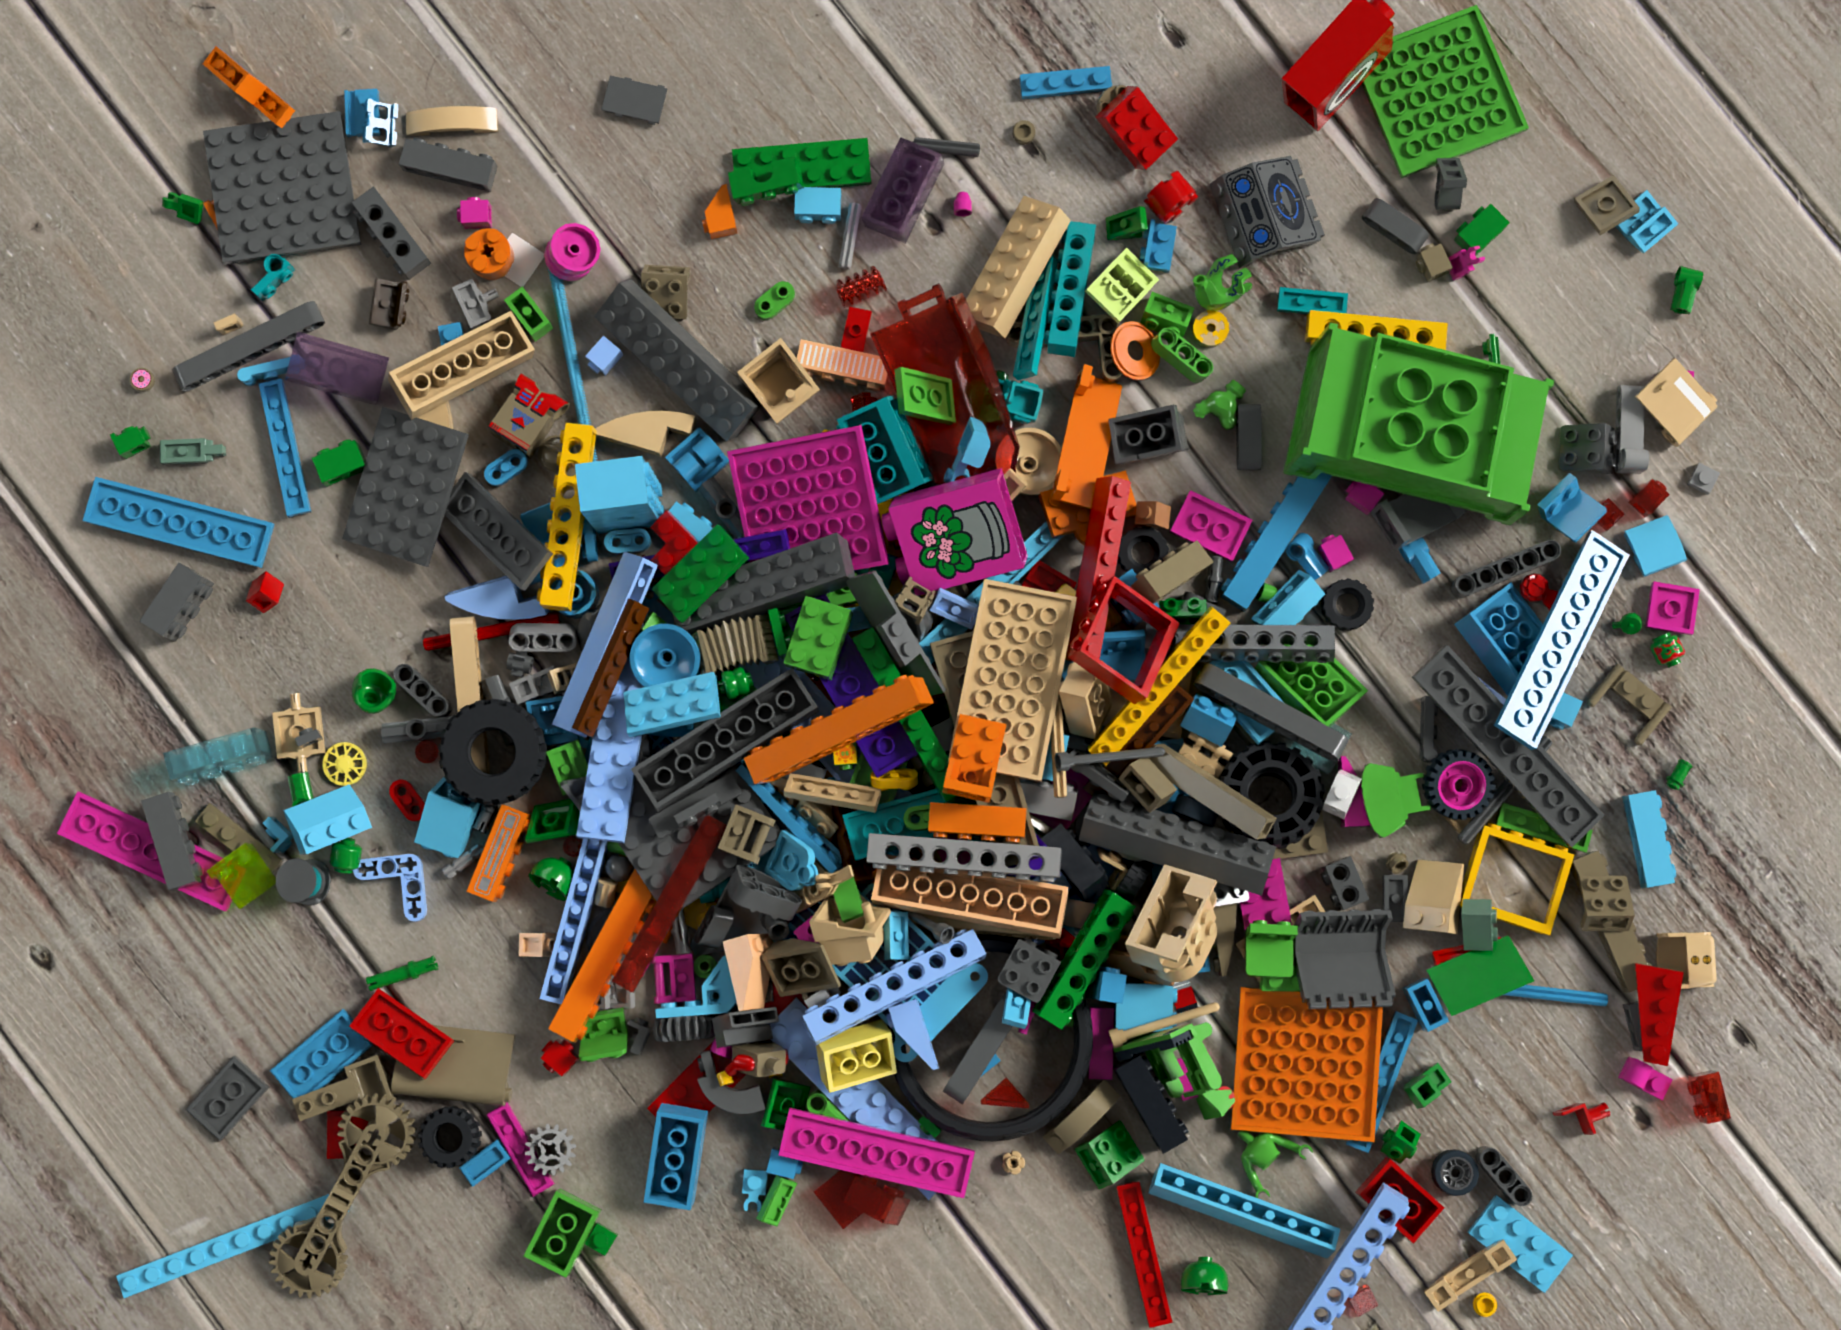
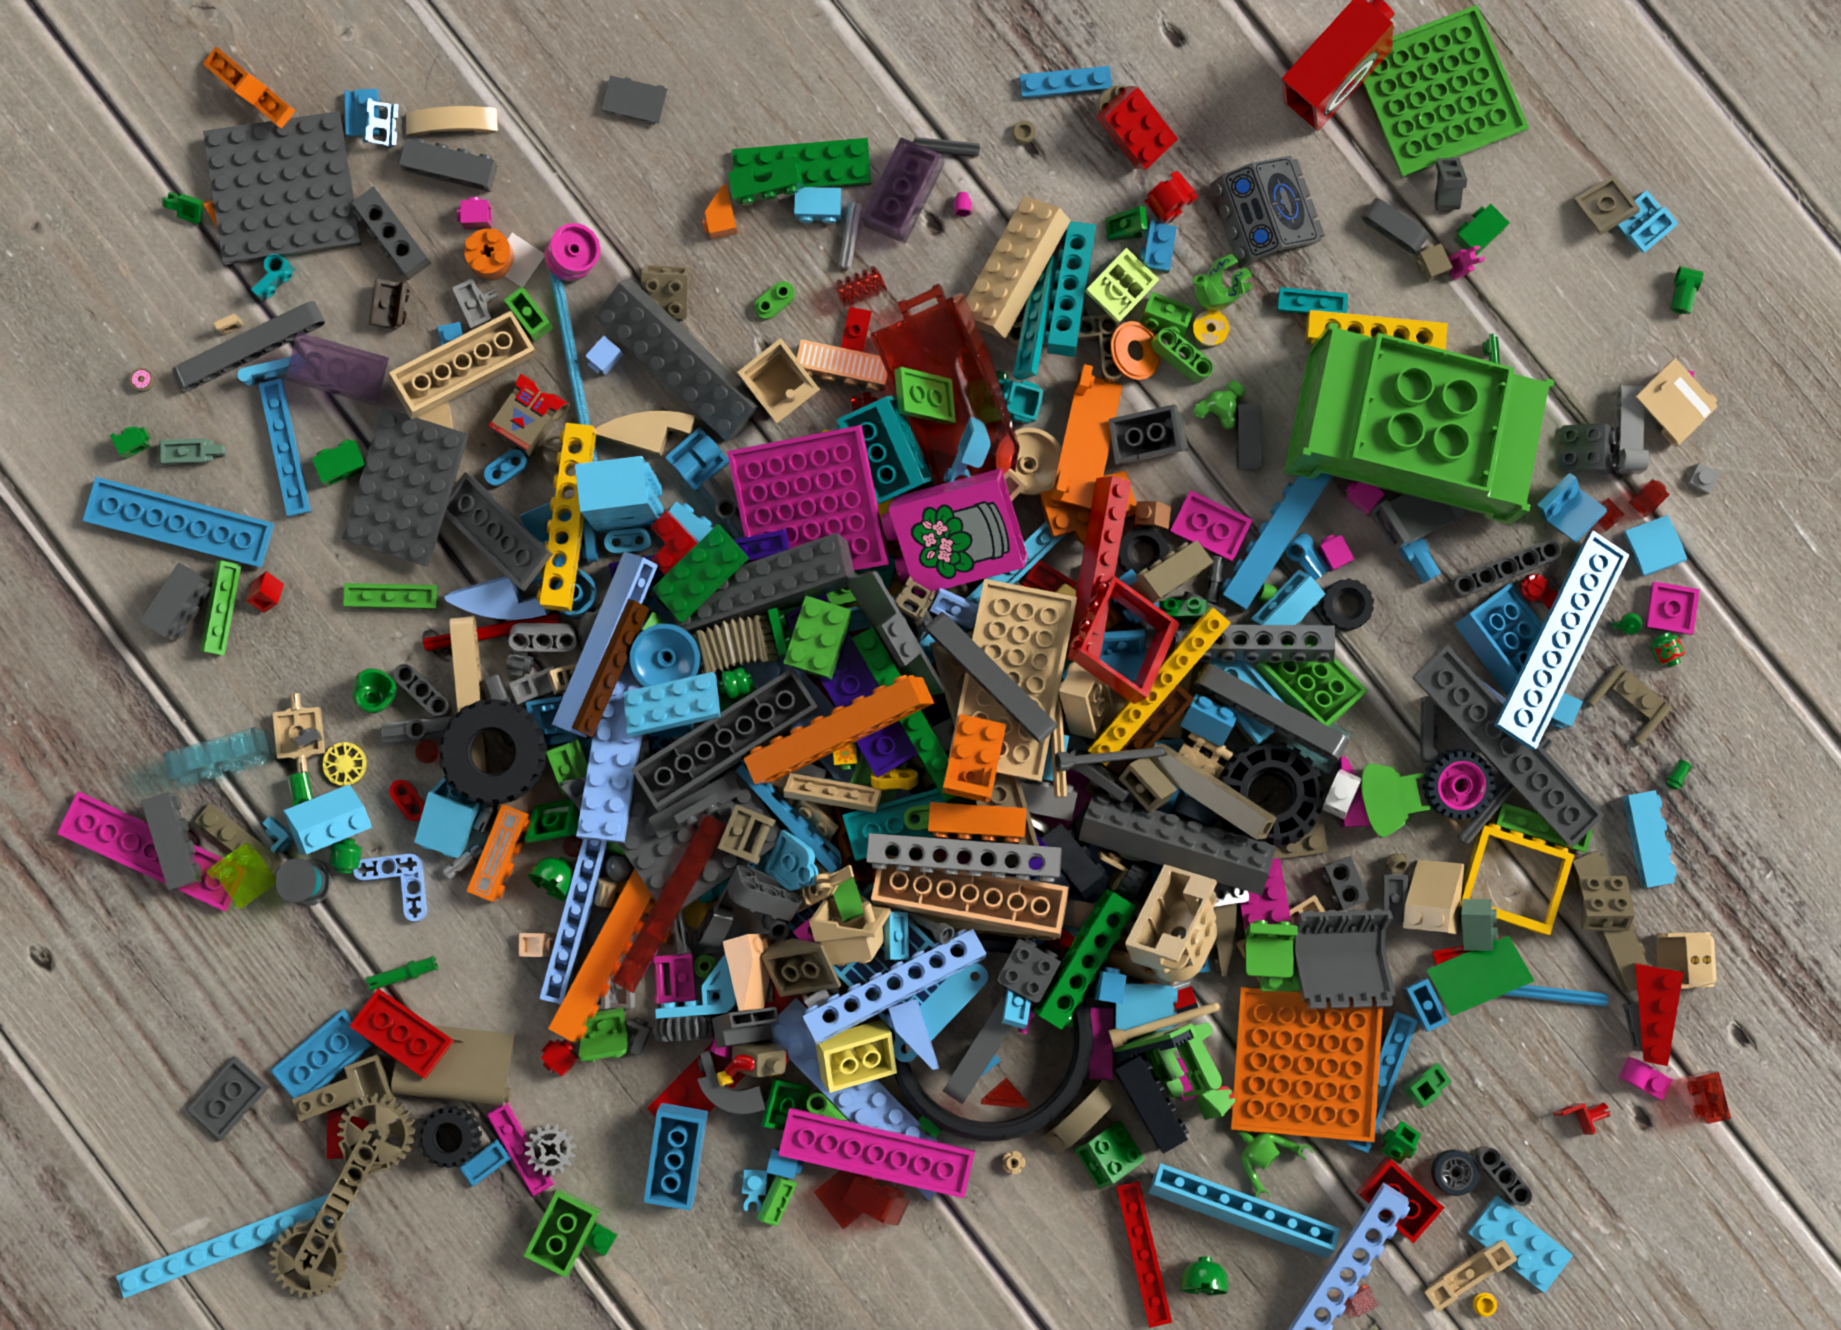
none -> bright green plate [199,560,241,656]
none -> bright green plate [343,583,438,609]
none -> dark grey beam [925,612,1058,744]

